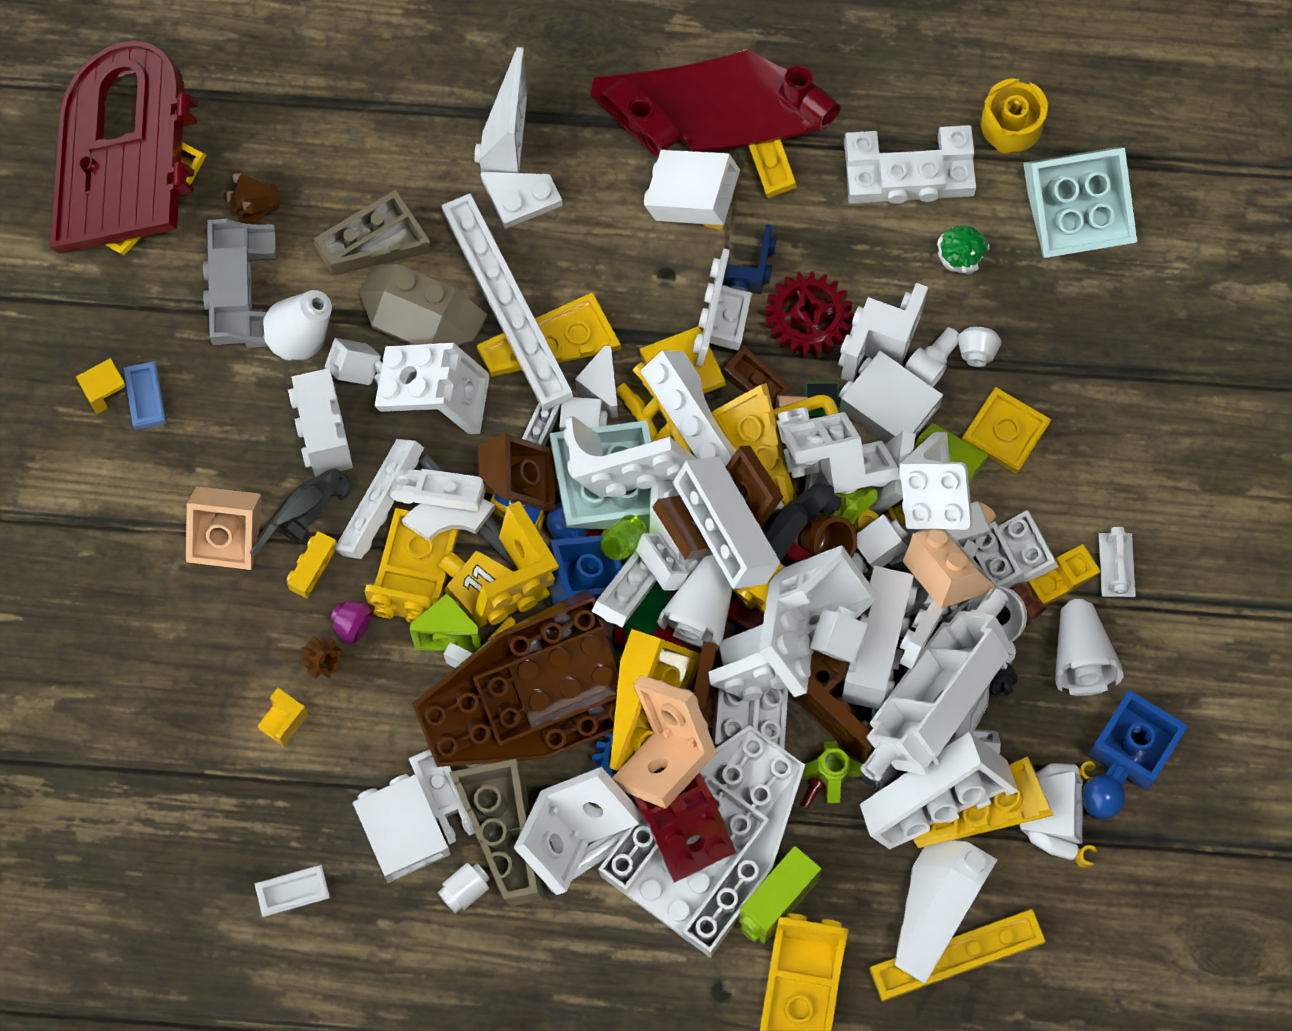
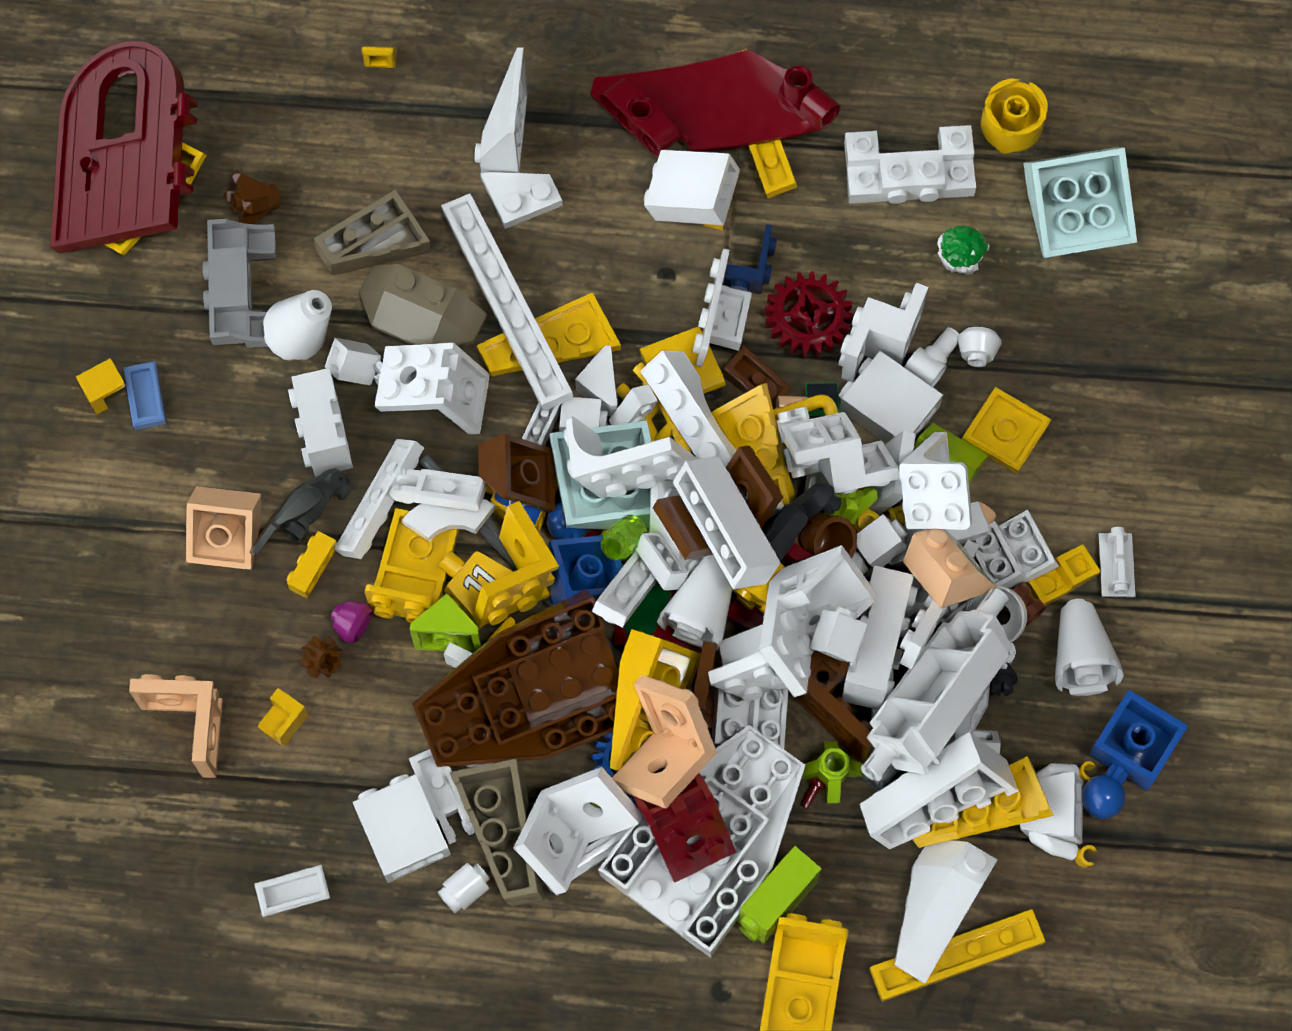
none -> light nougat bracket [129,674,223,778]
none -> yellow slope [362,46,397,68]
none -> white piece [609,384,658,425]

